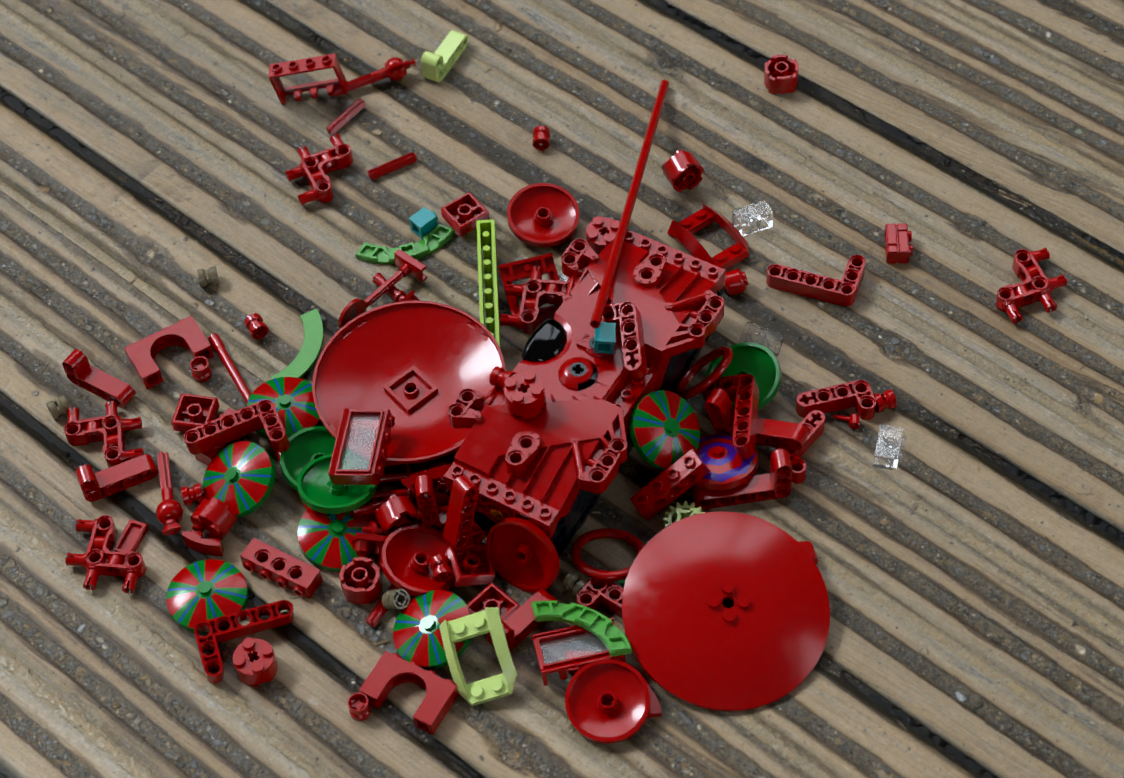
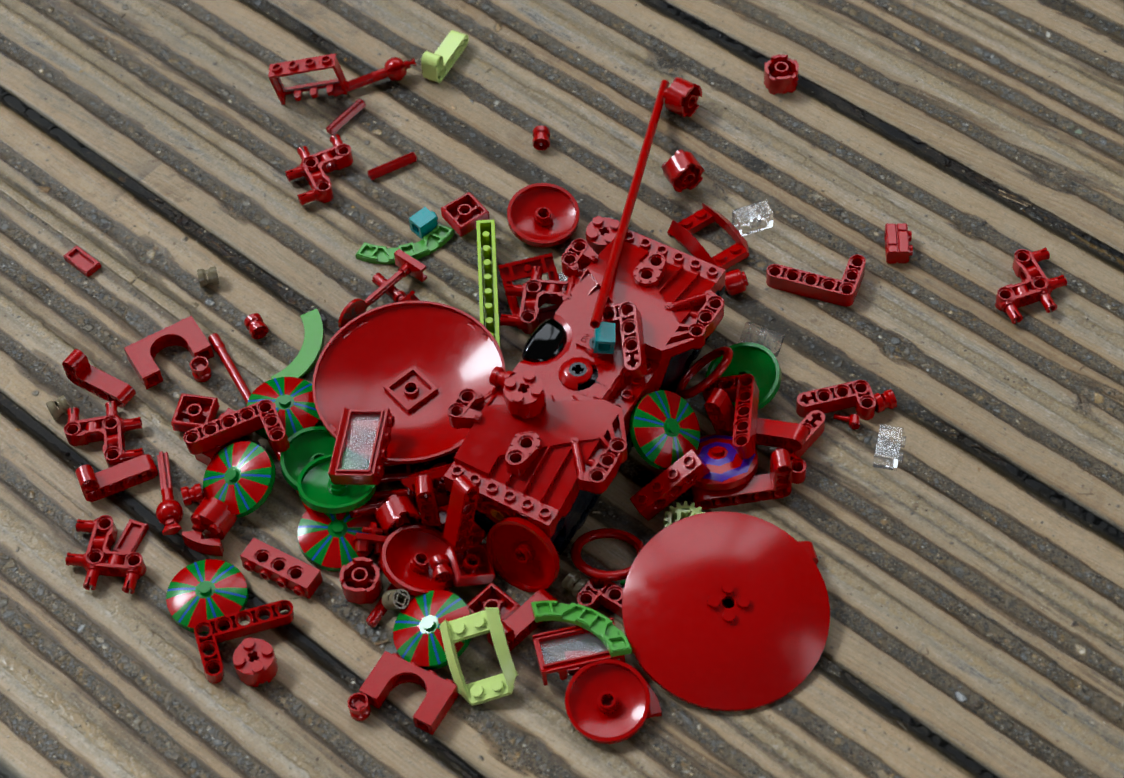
none -> red tile [63,245,101,277]
none -> red brick [663,77,702,117]

